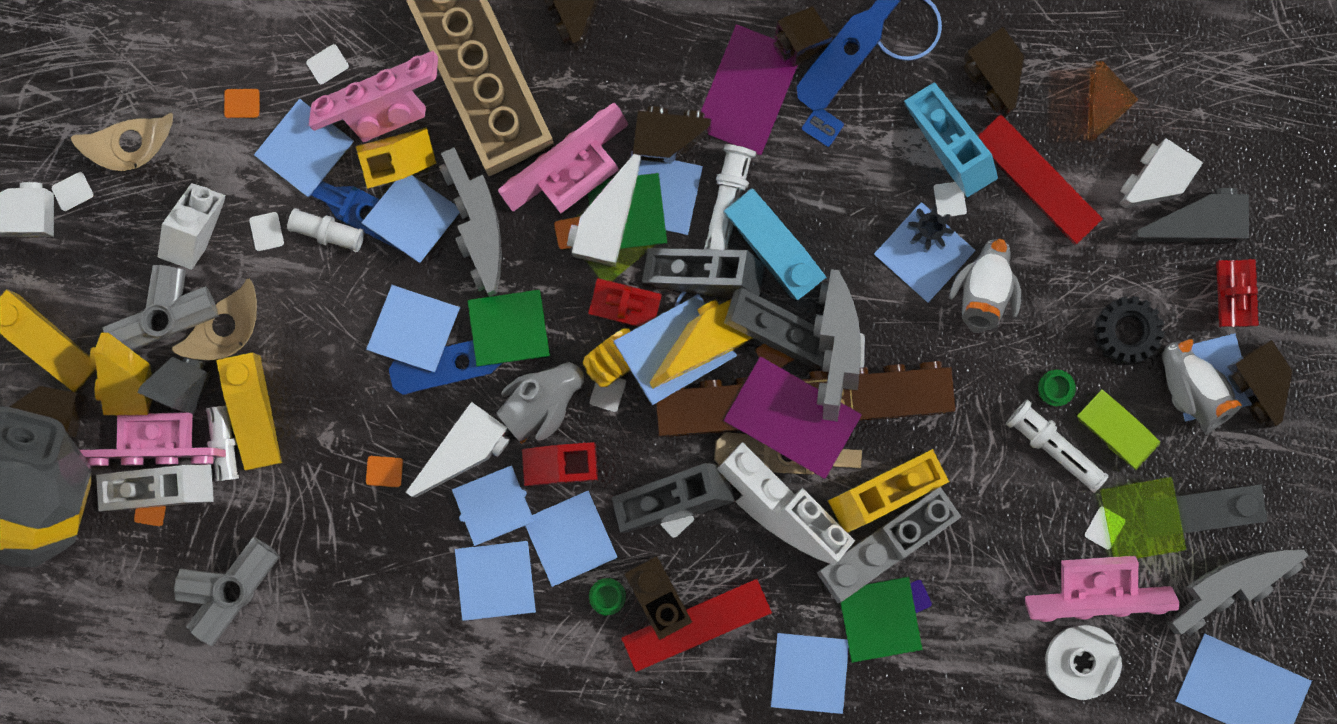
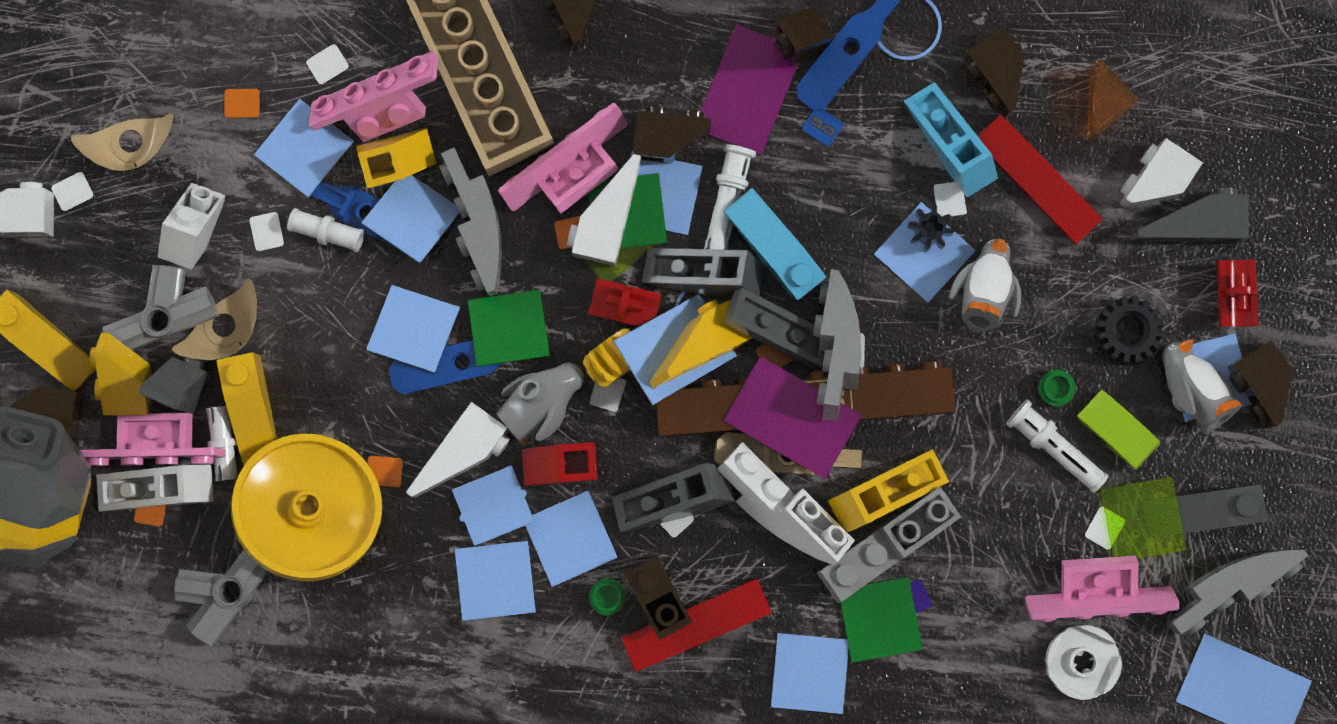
none -> yellow dish [231,434,382,581]

